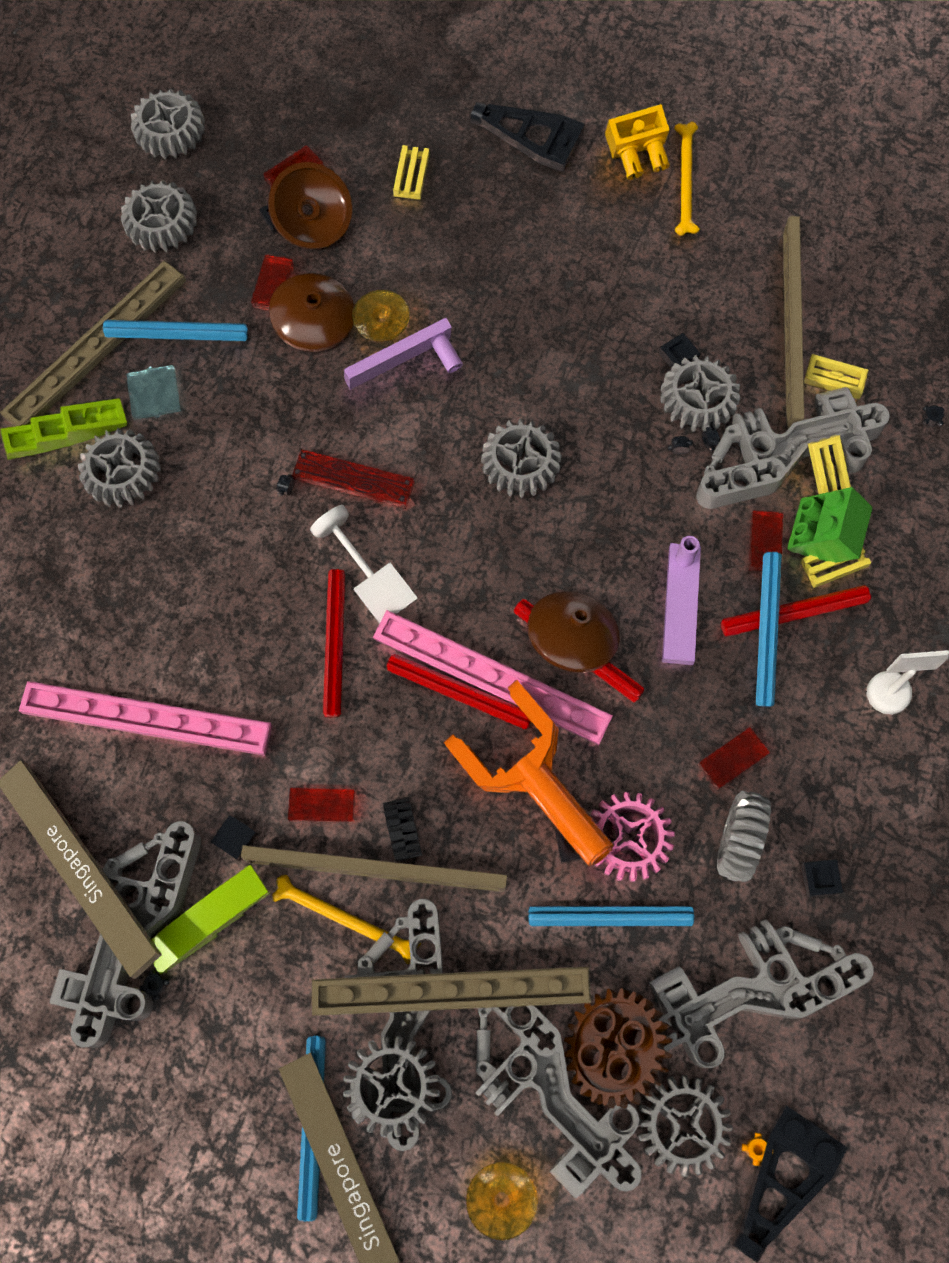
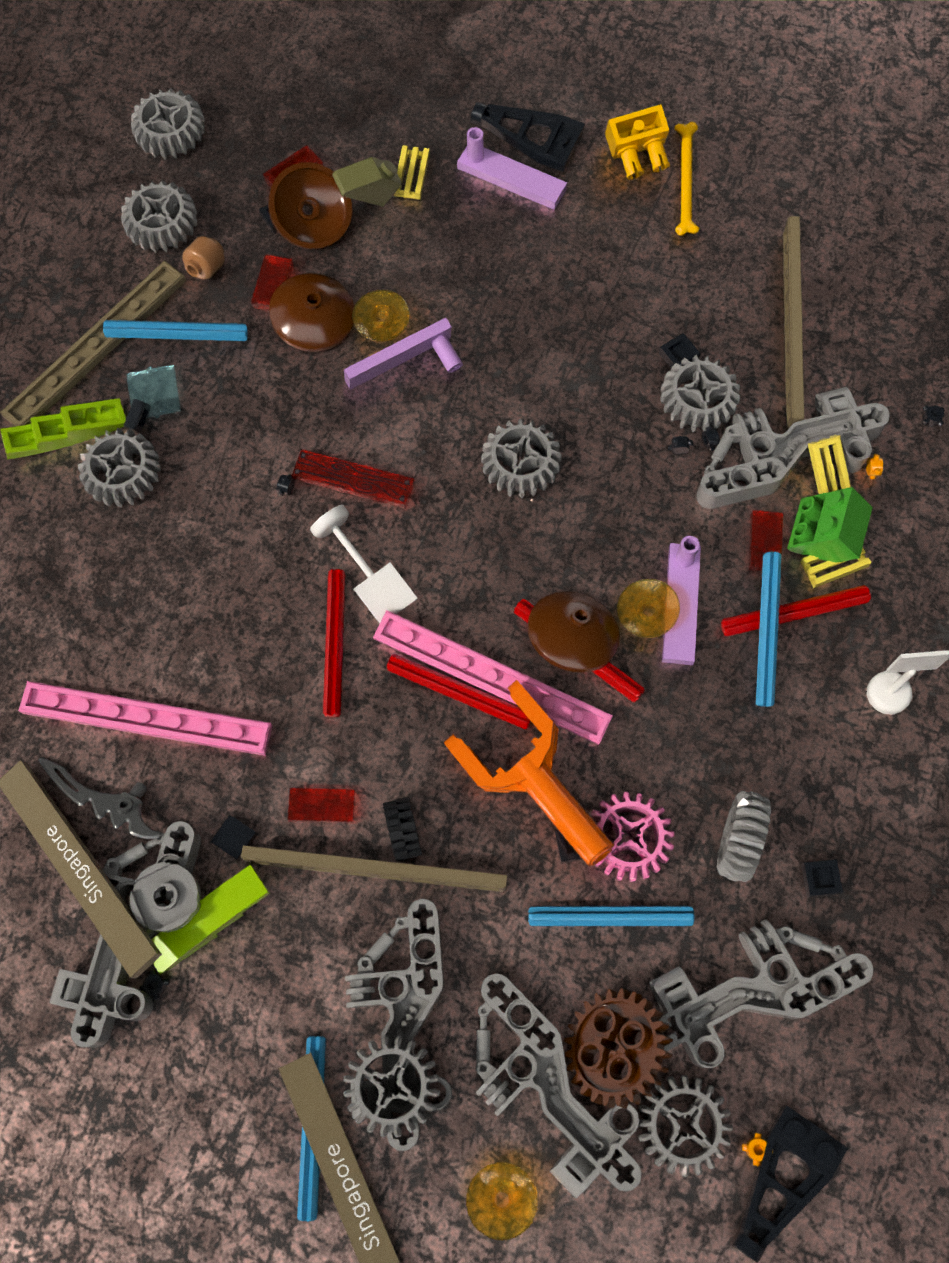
yellow piece [272,875,421,964] -> none
dark tan tile [312,967,591,1016] -> none
clear red tile [698,727,770,790] -> none
light yellow tile [803,354,869,399] -> none
none -> dark grey piece [38,757,162,839]
none -> black tile [124,398,151,432]
none -> light grey plate [130,862,201,932]
none -> medium nougat head [182,236,225,280]
none -> olive slope [332,157,402,207]
none -> lavender piece [457,127,567,210]
none -> clear yellow dish [617,579,680,638]
none -> light orange piece [866,454,883,479]

